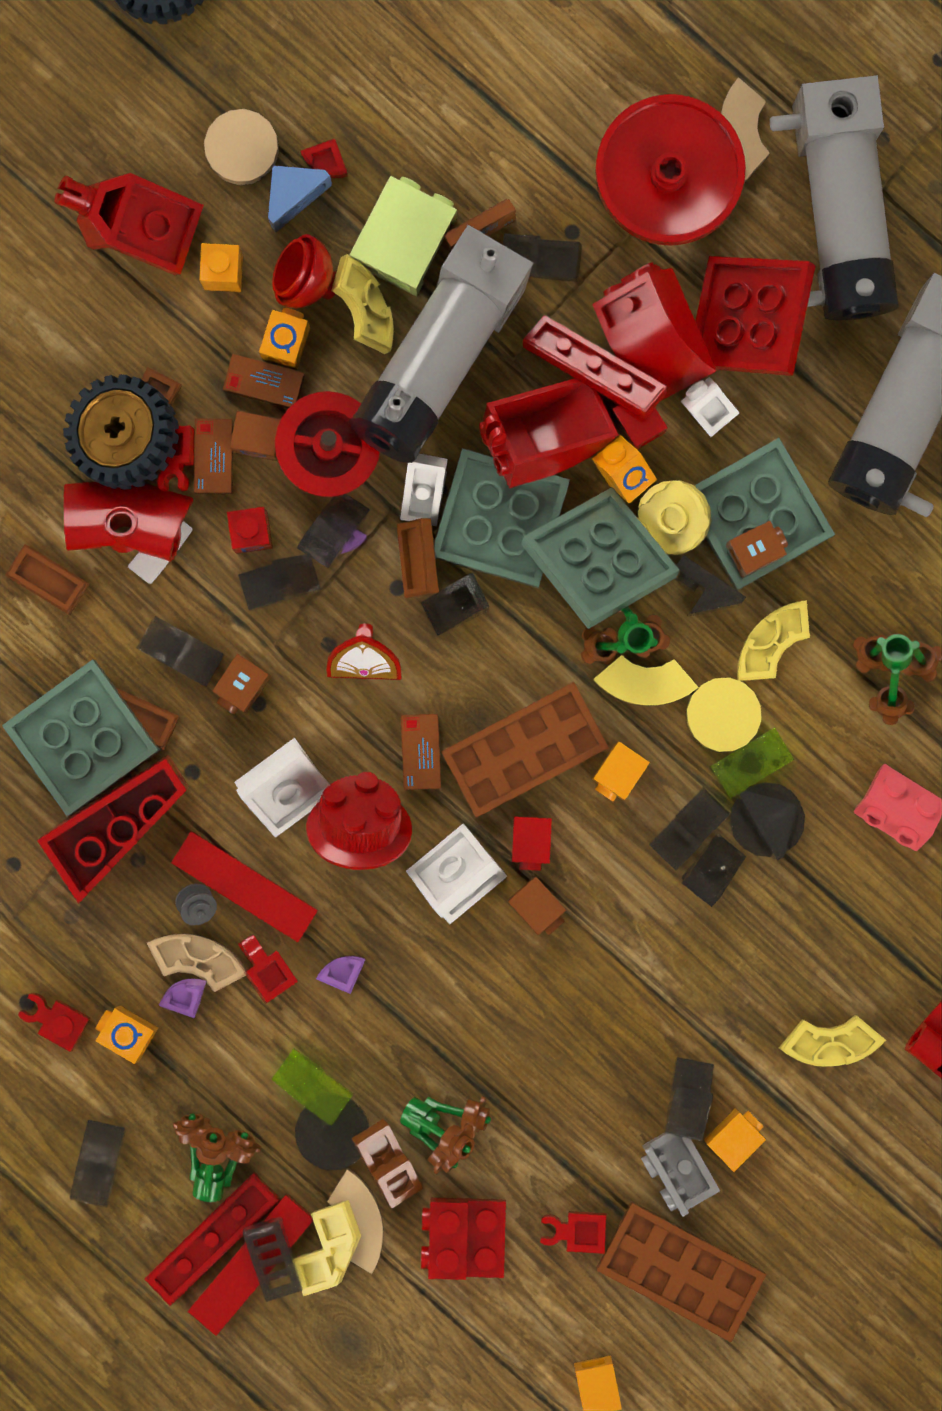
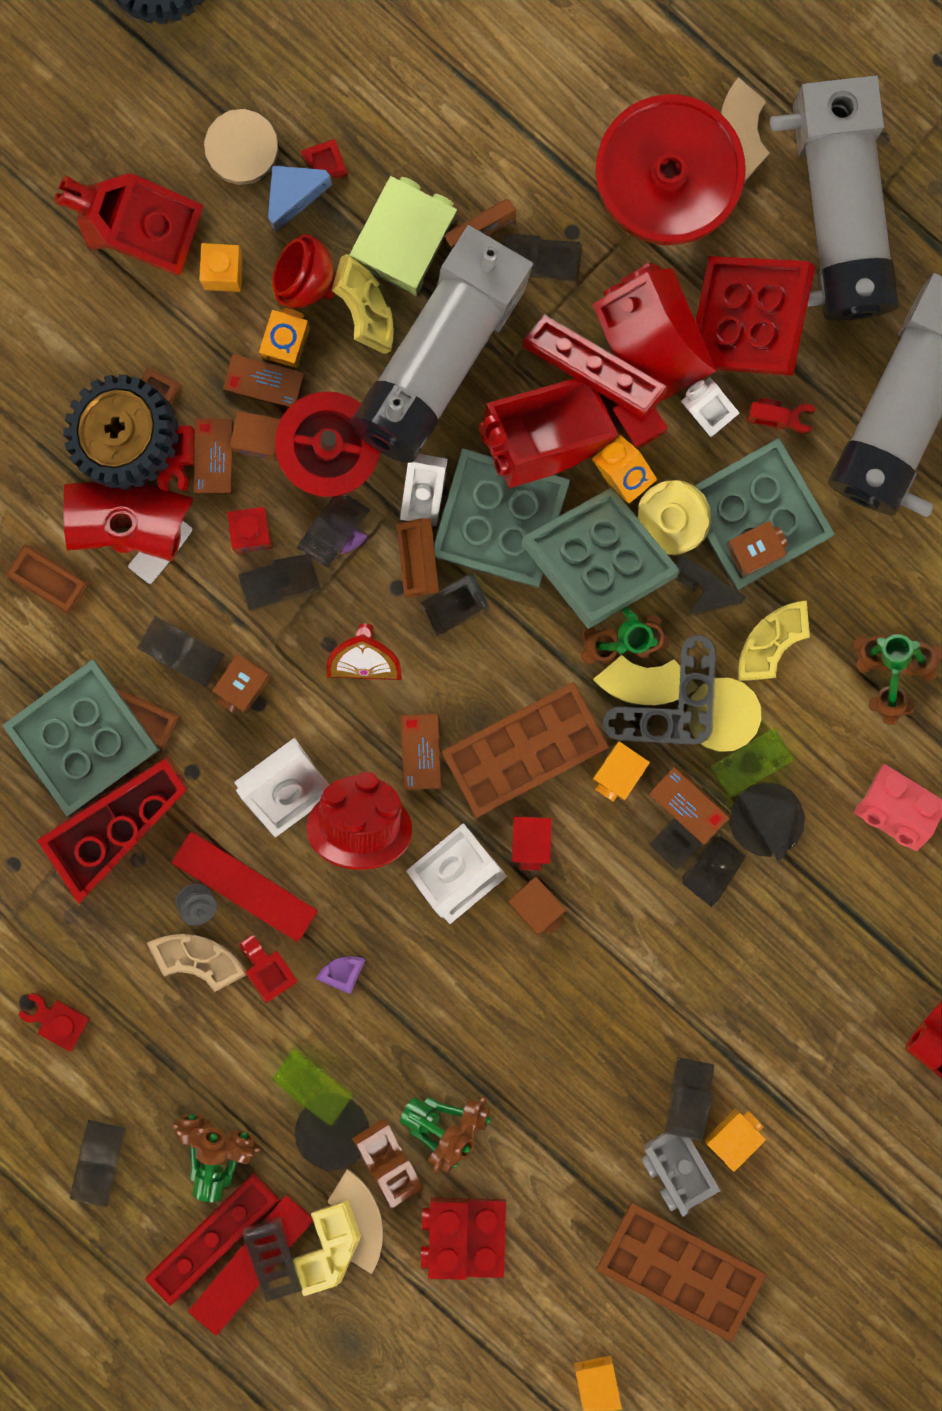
light orange brick [95,1005,158,1064] -> none
medium lavender tile [159,979,207,1018] -> none
red plate [540,1211,606,1254] -> none
light yellow tile [779,1015,886,1067] -> none
none -> dark grey beam [603,635,717,744]
none -> dark orange tile [649,765,730,845]
none -> red plate [746,398,815,434]

